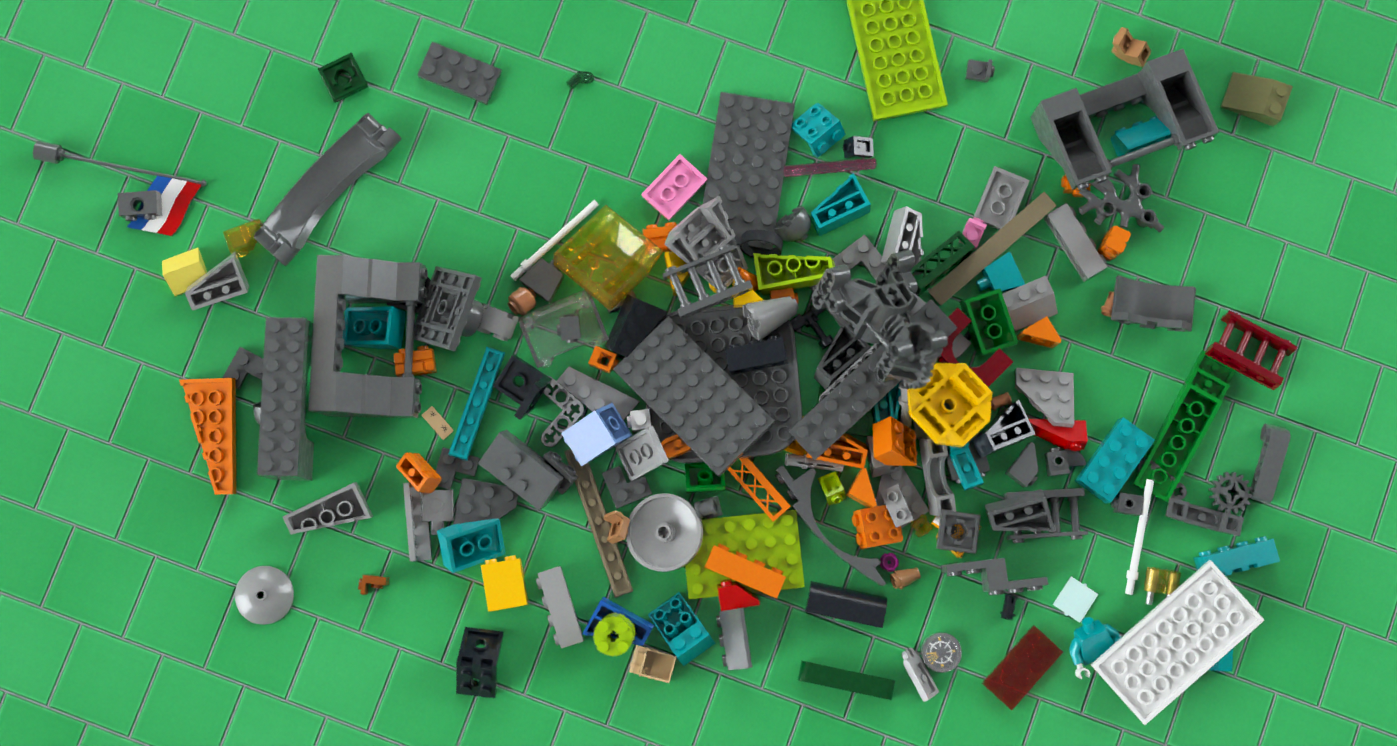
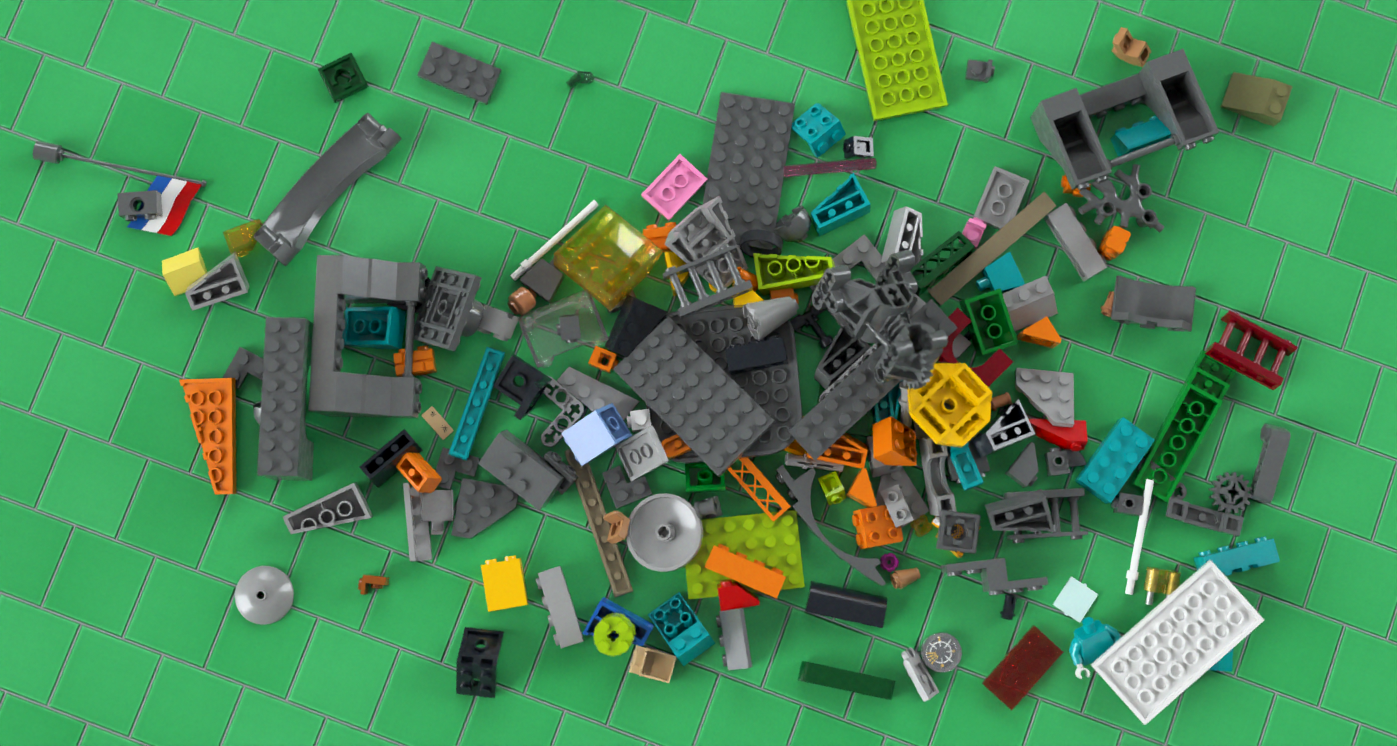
teal slope [437,518,506,573] -> none
none -> black brick [359,429,423,488]

